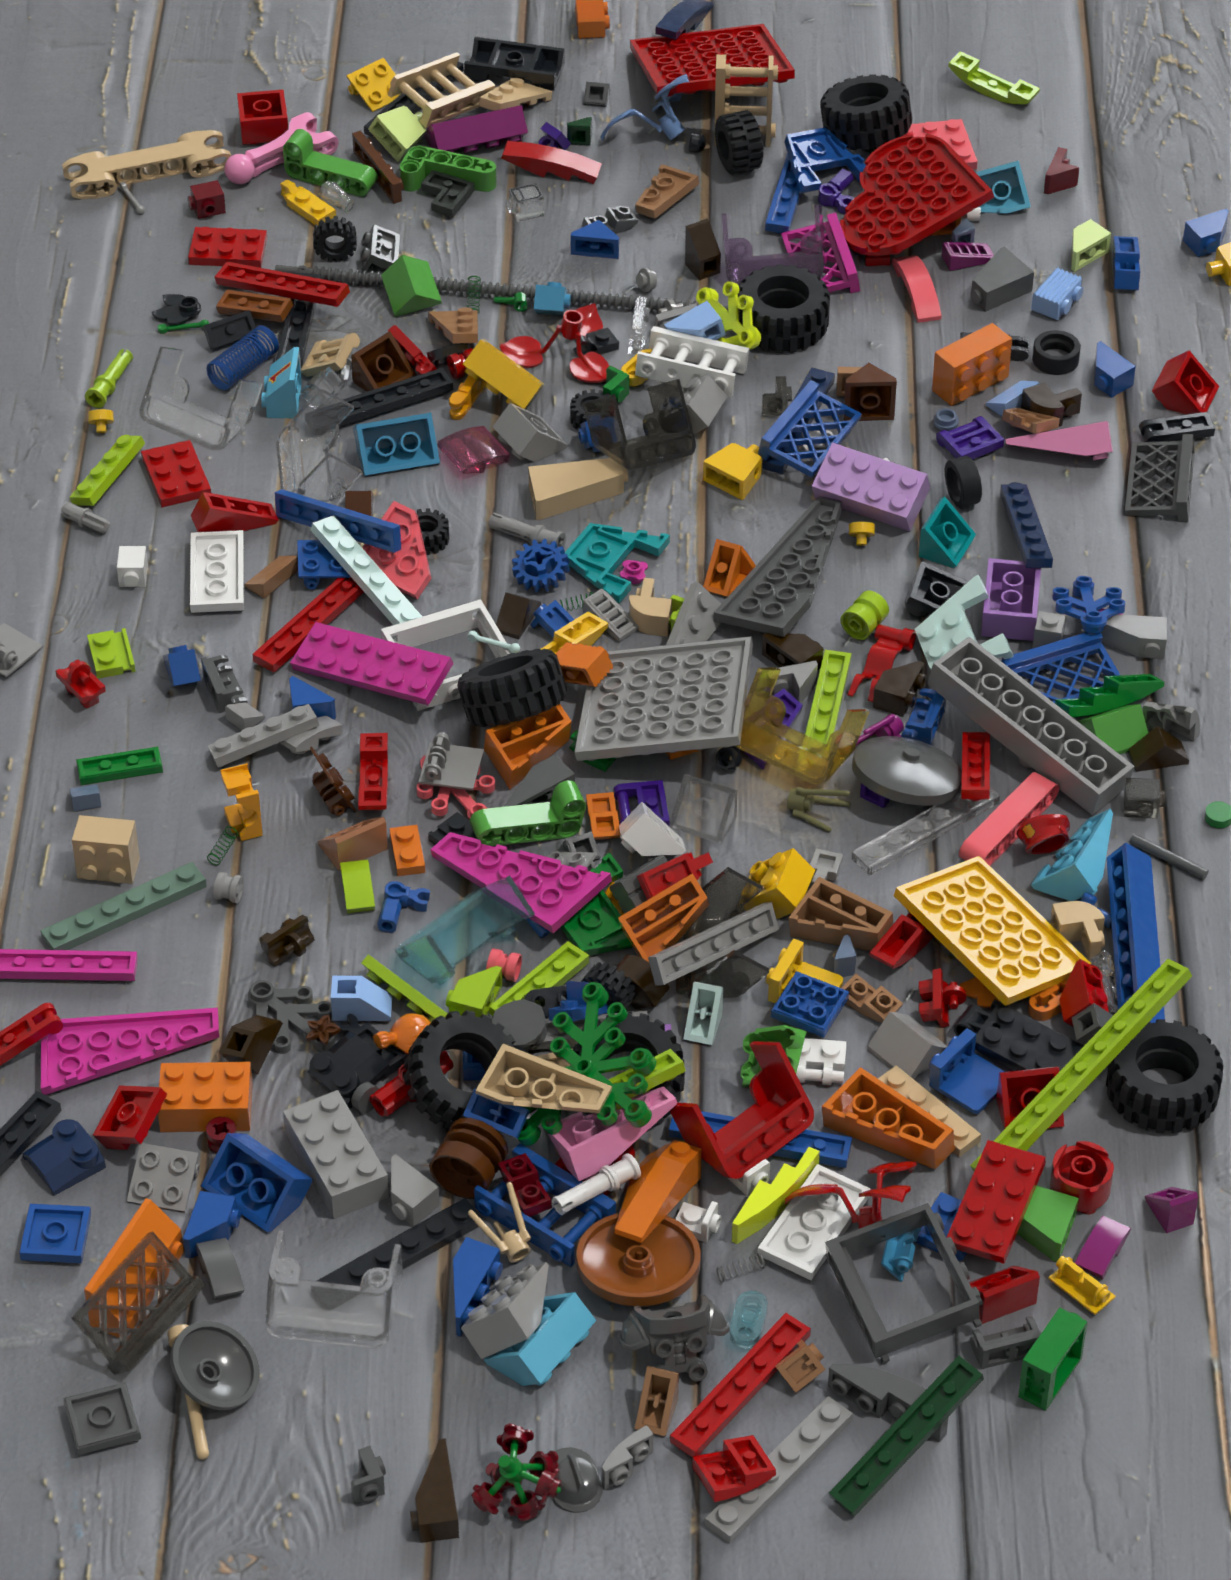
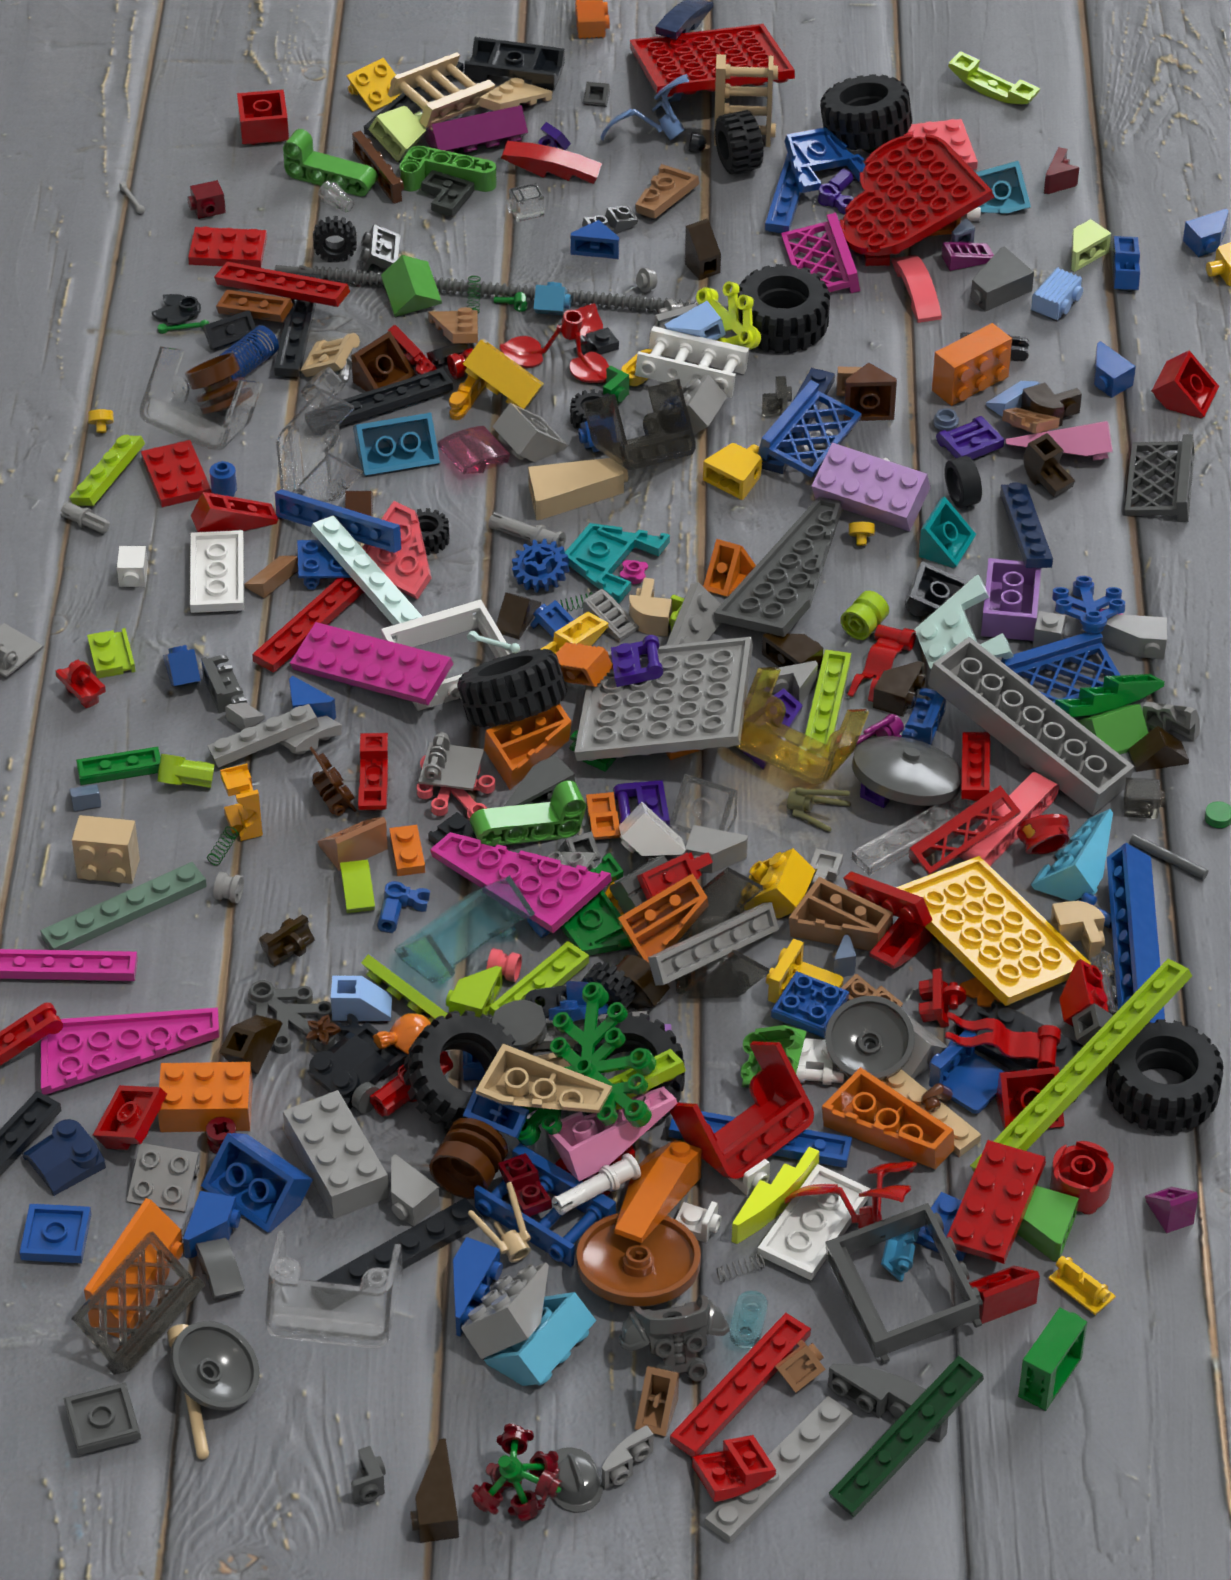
tan piece [62,130,231,199] -> none
lime pin [85,349,133,408] -> none
bright pink piece [224,112,339,184] -> none
medium azure slope [261,347,302,419] -> none
yellow hinge [280,179,336,226] -> none
dark green slope [567,117,592,145] -> none
clear hinge [628,296,650,354] -> none
light aqua slope [683,981,723,1045] -> none
black plate [716,746,742,772] -> none
clear purple windscreen [721,204,825,285] -> none
dark grey hinge [970,1316,1041,1369] -> none
orange beam [1028,979,1068,1021] -> none
black tyre [1032,330,1081,375] -> none
magenta slope [1075,1216,1131,1279] -> none
black plate [1139,412,1215,442] -> none
none -> lime piece [157,754,215,788]
none -> reddish brown wheel [185,353,251,414]
none -> blue brick [210,461,237,497]
none -> dark purple plate [611,635,663,687]
none -> light grey slope [685,825,748,873]
none -> dark grey dish [825,996,915,1080]
none -> red plate [843,871,933,927]
none -> red fence [908,785,1021,875]
none -> reddish brown arm [921,1083,953,1112]
none -> red flag [945,1012,1061,1068]
none -> dark brown brick [1024,433,1075,497]

